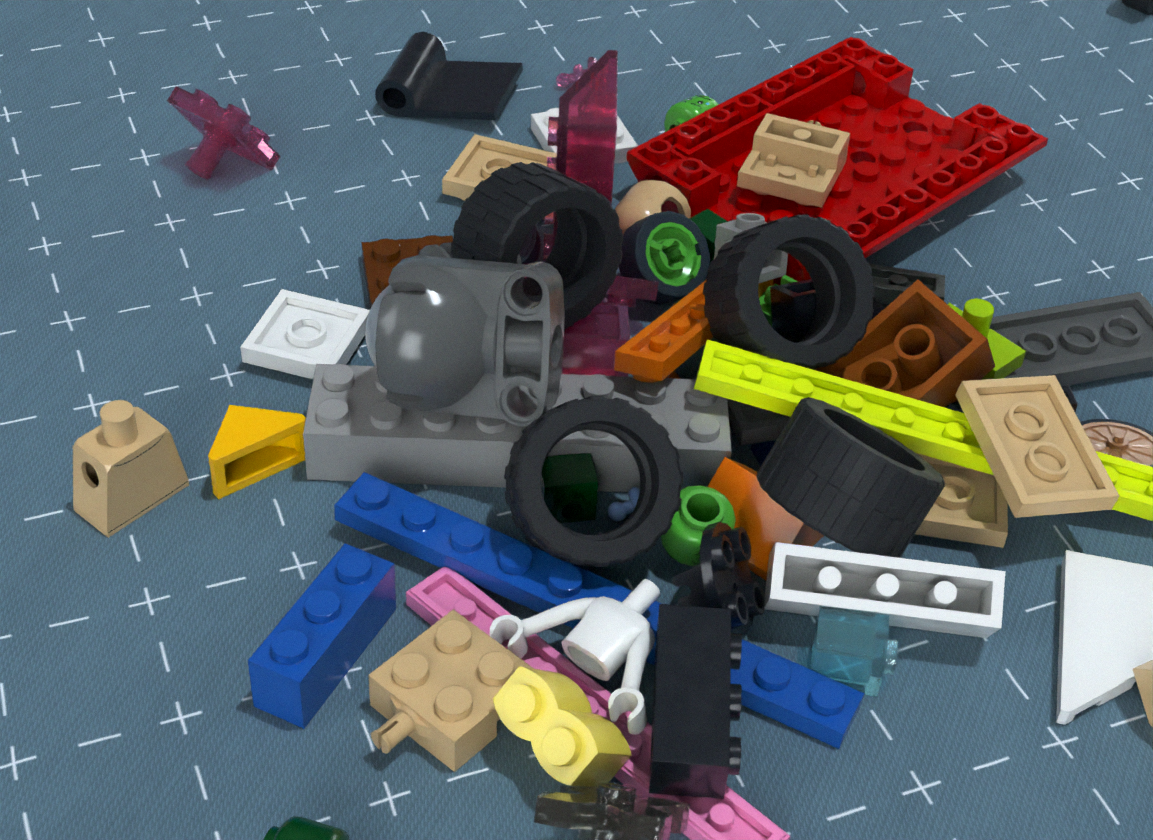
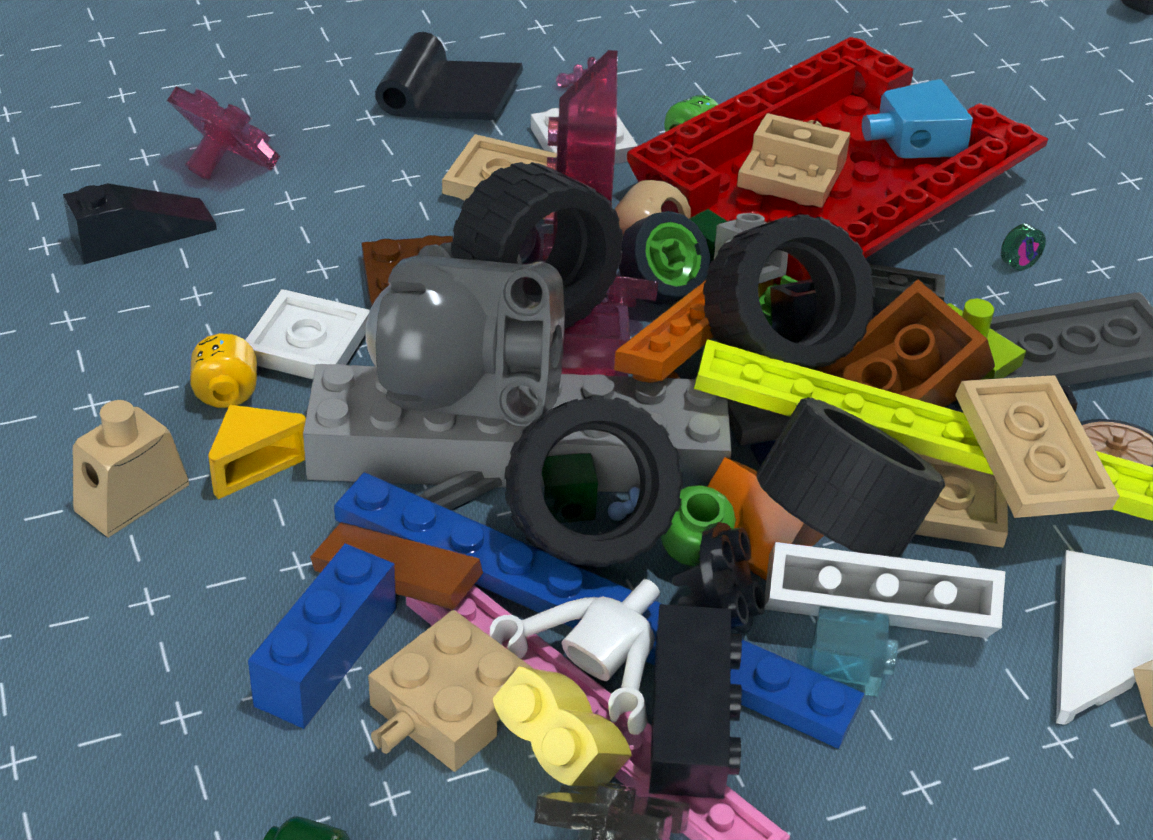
none -> black slope [63,183,217,264]
none -> yellow head [190,333,257,408]
none -> dark orange tile [310,522,483,610]
none -> dark grey axle [419,471,502,510]
none -> dark azure torso [862,79,973,158]
none -> clear green tile [1001,223,1046,271]

